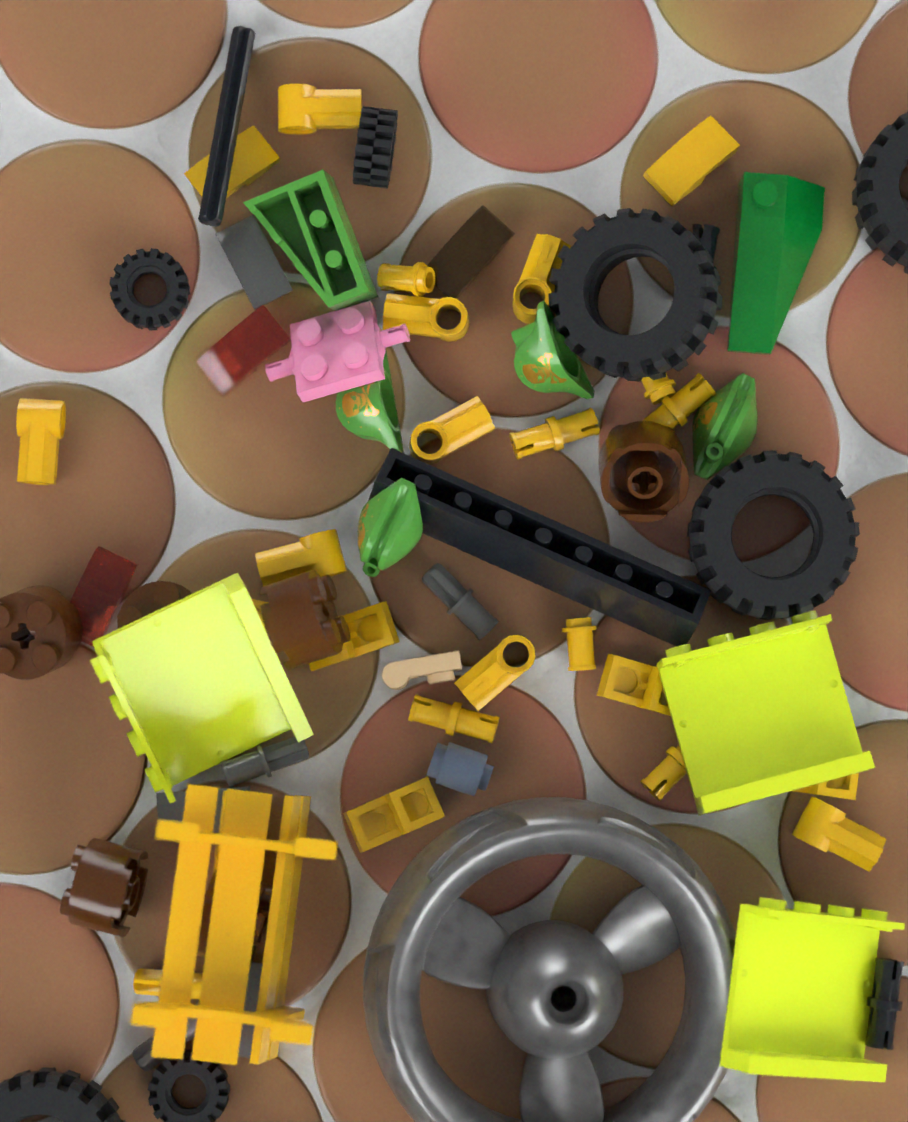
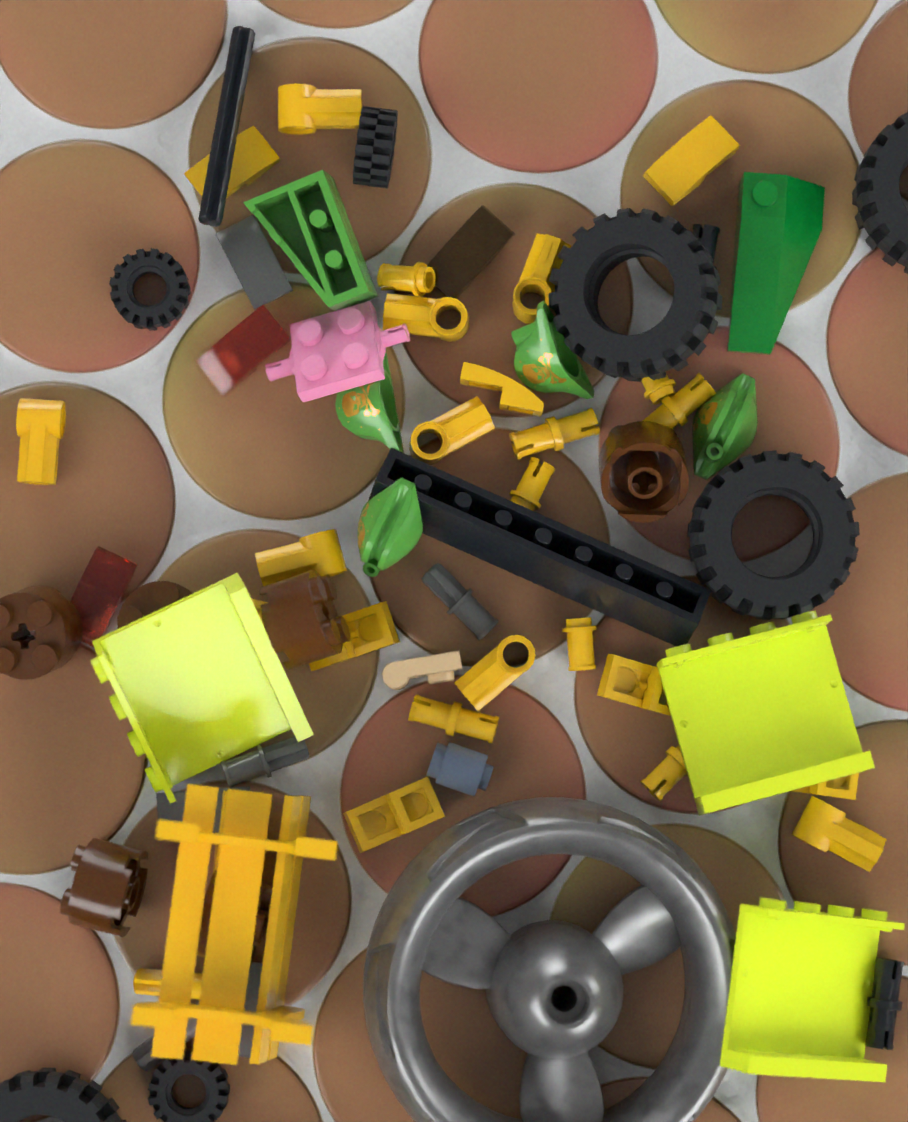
none -> yellow slope [460,362,544,417]
none -> yellow pin [509,457,556,511]

